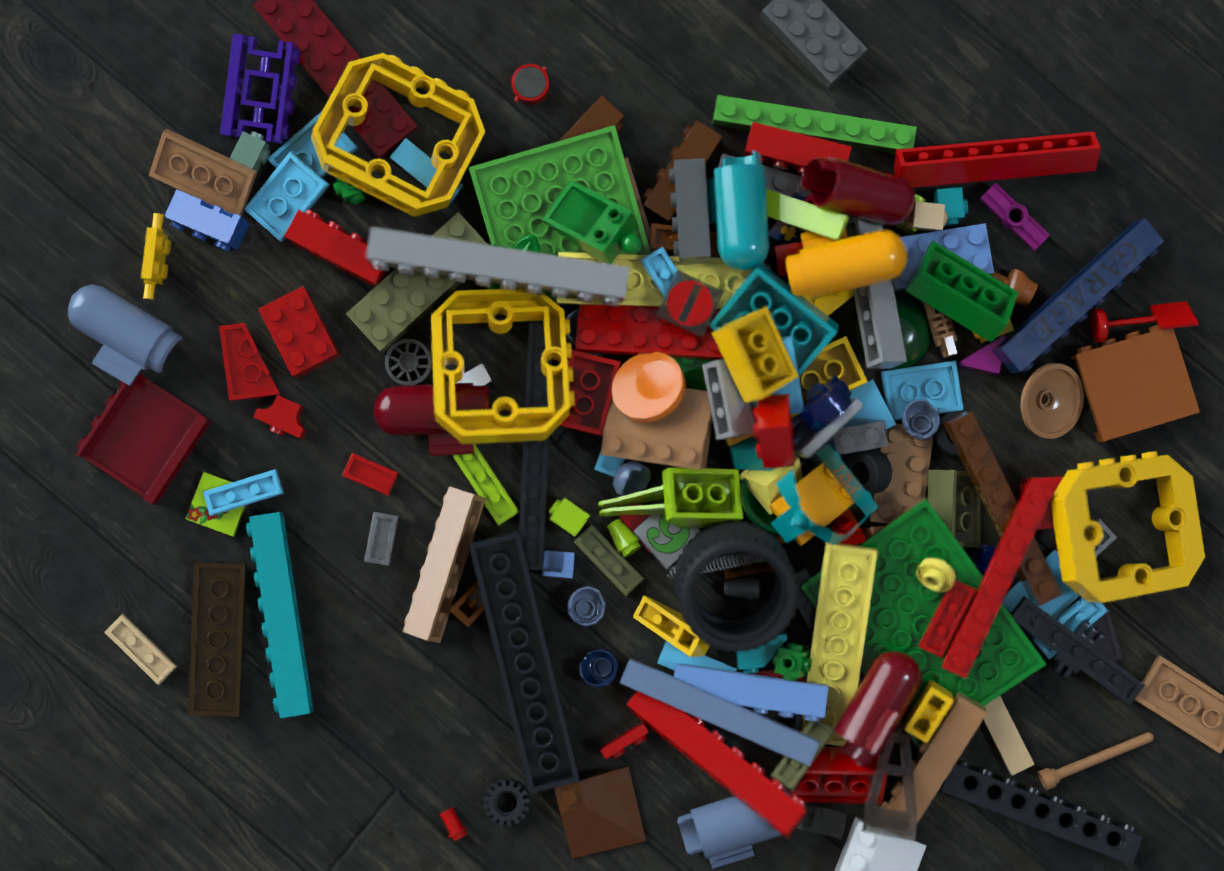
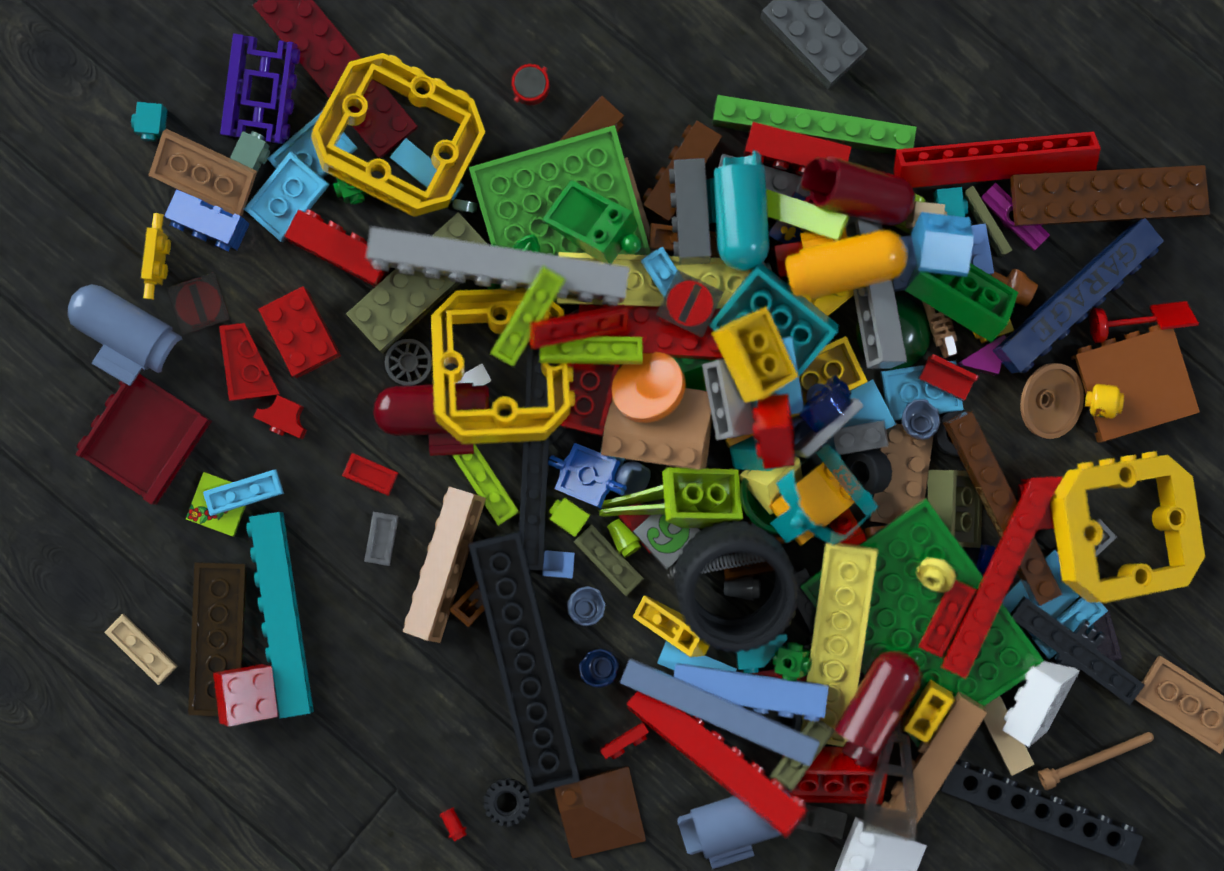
none -> teal brick [131,102,167,142]
none -> clear smoke piece [167,272,230,335]
none -> brick [213,664,278,726]
none -> sand green tile [452,199,478,213]
none -> lime tile [491,265,566,366]
none -> red tile [530,304,628,349]
none -> lime tile [539,337,643,364]
none -> plate [548,443,627,508]
none -> dark azure slope [911,212,974,277]
none -> red panel [918,354,979,401]
none -> olive tile [963,186,1012,258]
none -> white slope [1003,661,1079,747]
none -> reddish brown plate [1010,165,1210,227]
none -> yellow head [1085,384,1124,419]

